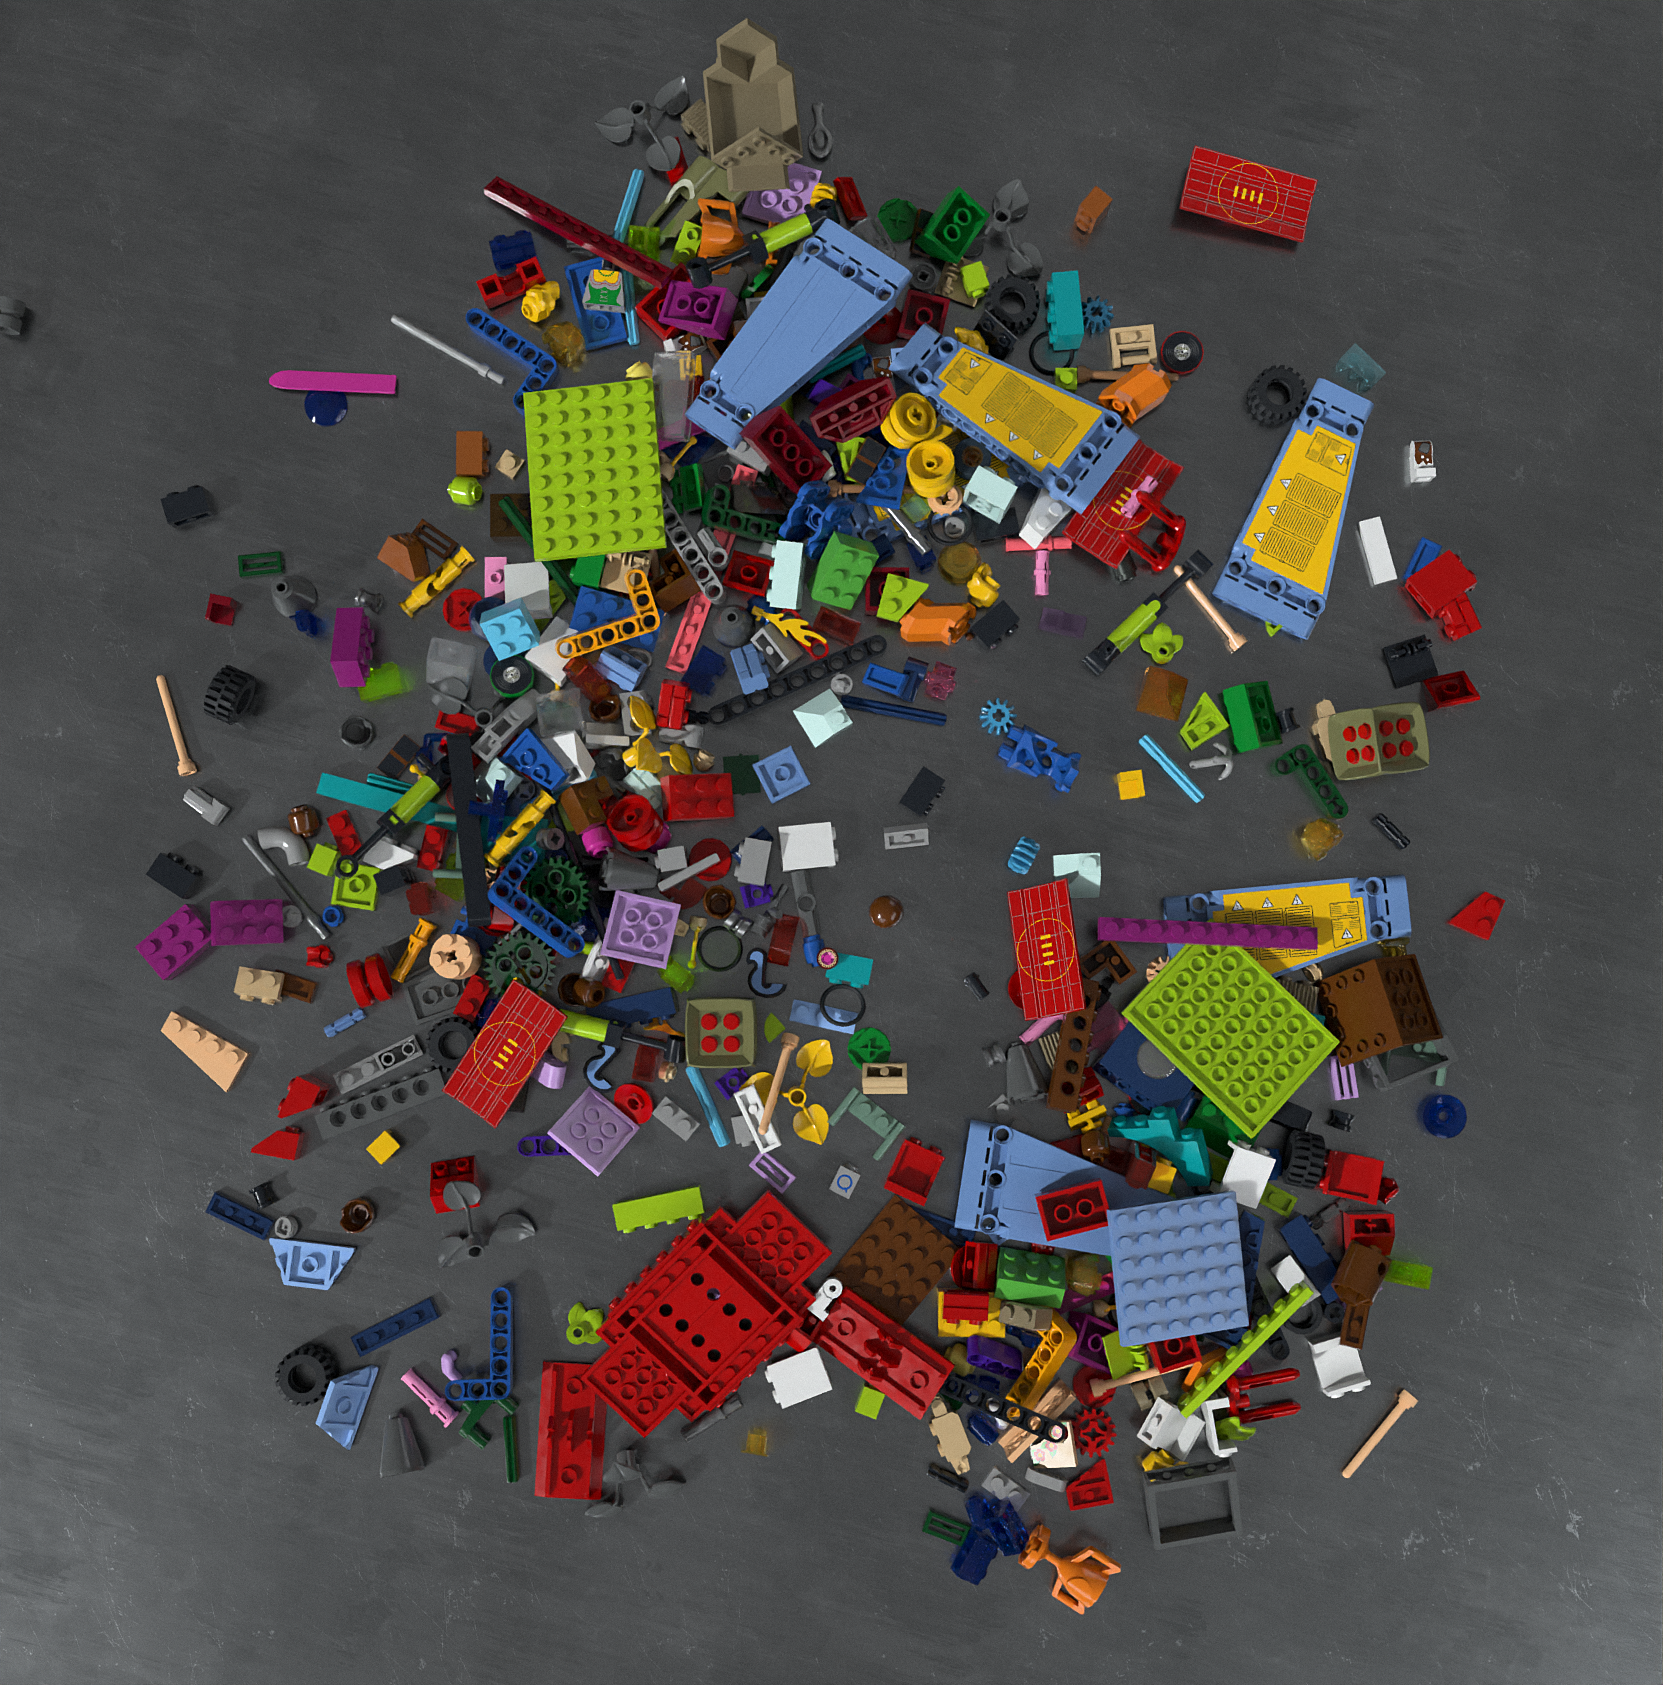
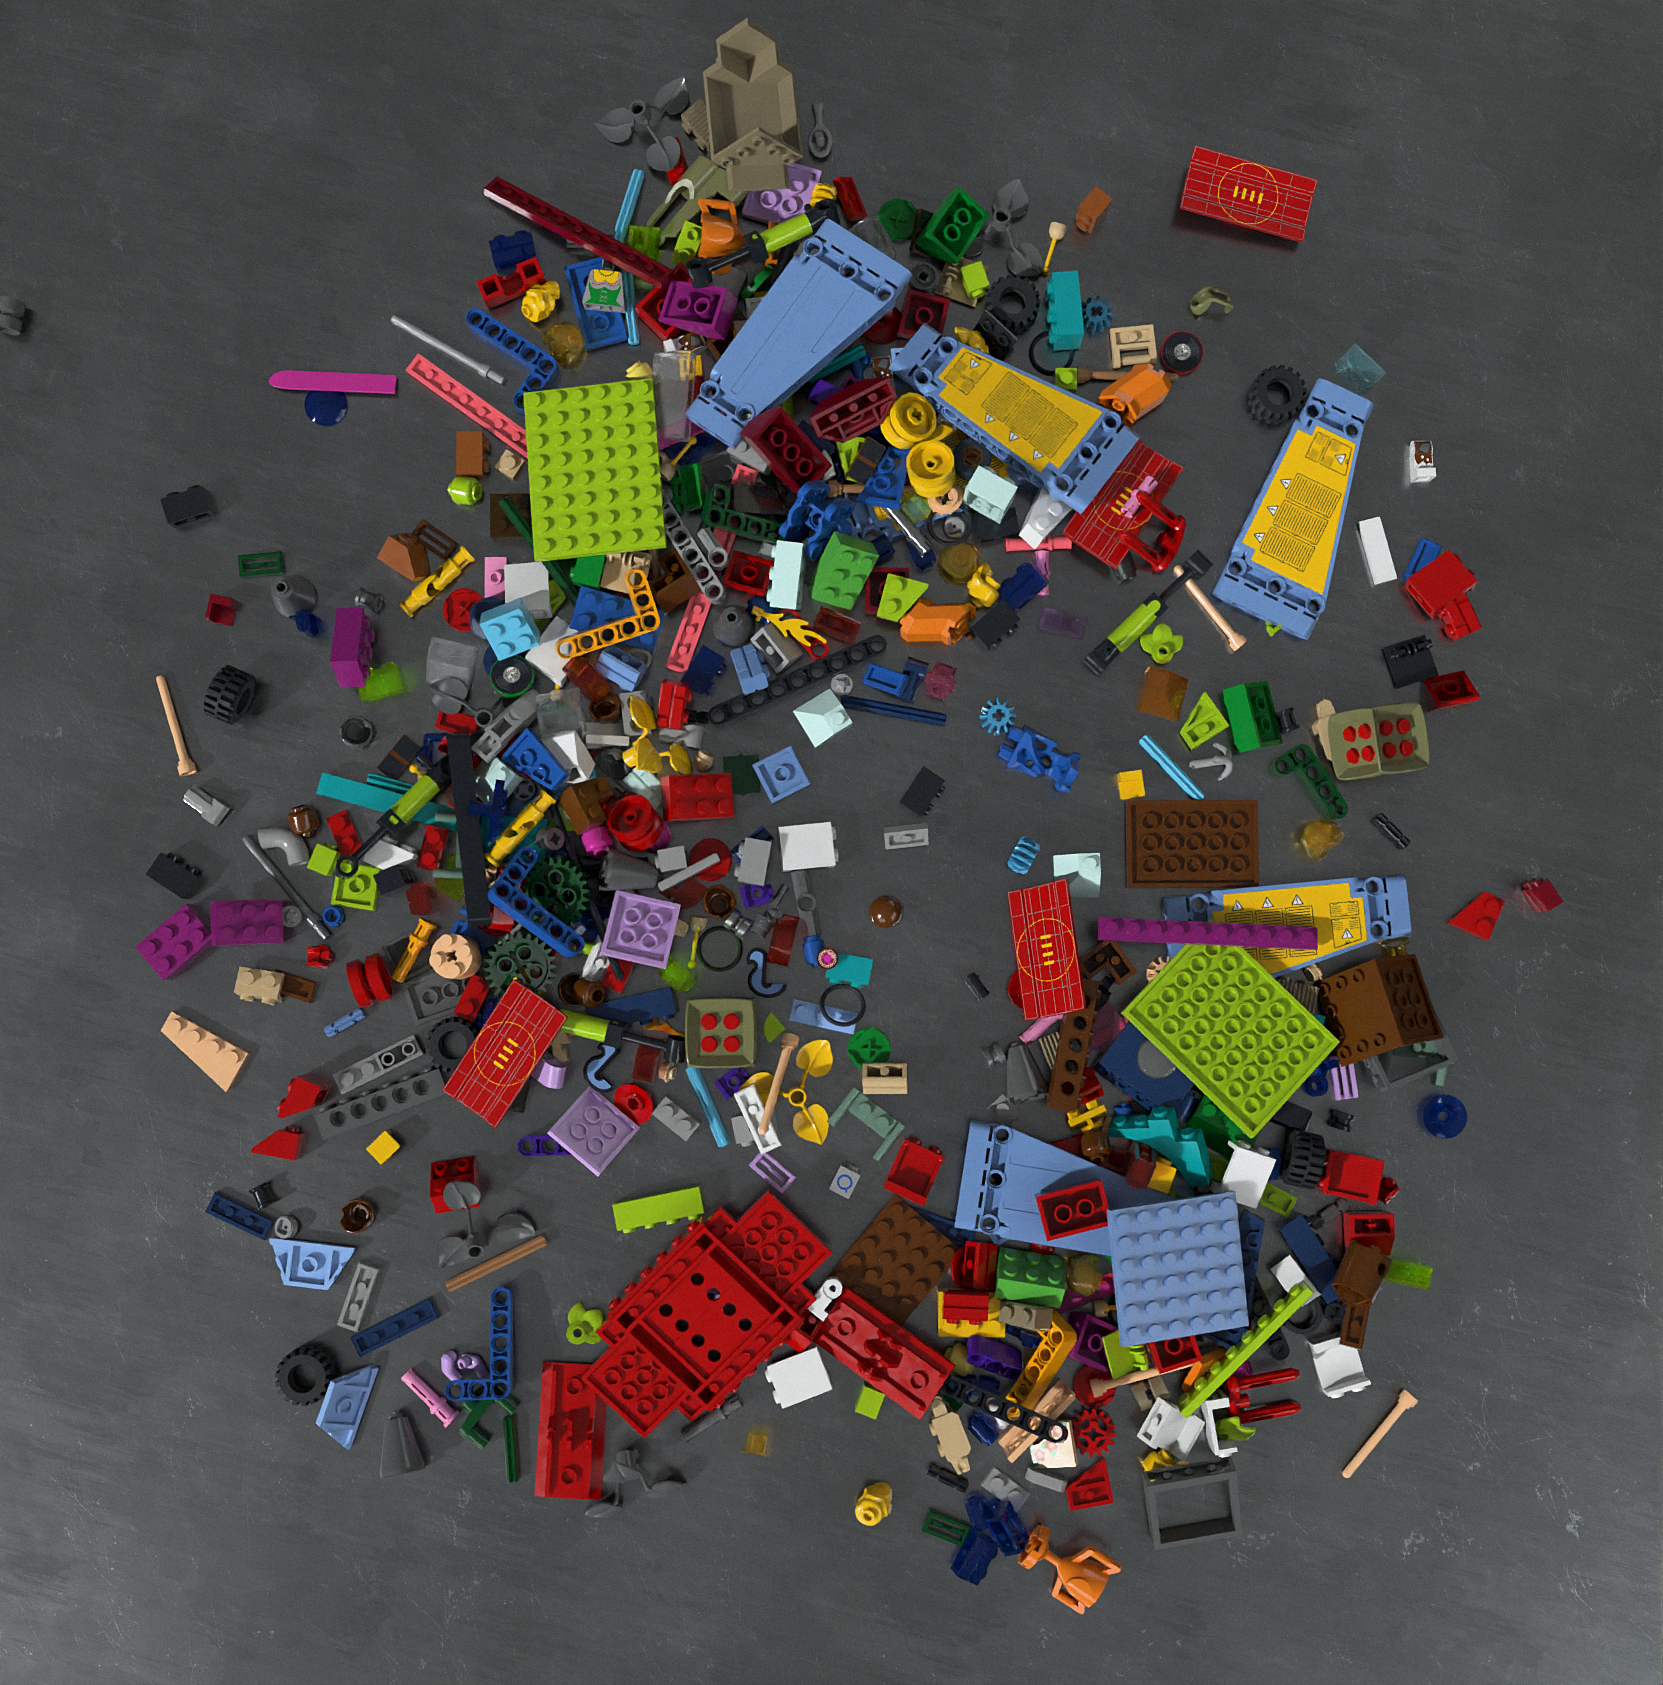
none -> light grey tile [337,1261,381,1332]
none -> coral plate [405,353,528,459]
none -> medium nougat axle [445,1234,548,1292]
none -> lavender arm [457,1354,489,1379]
none -> yellow head [855,1482,892,1526]
none -> clear blue brick [998,562,1050,611]
none -> hinge [1042,222,1067,275]
none -> reddish brown plate [1126,800,1259,888]
none -> olive piece [1190,285,1235,315]
none -> clear blue plate [1304,1059,1339,1097]
none -> dark red brick [1521,877,1564,913]

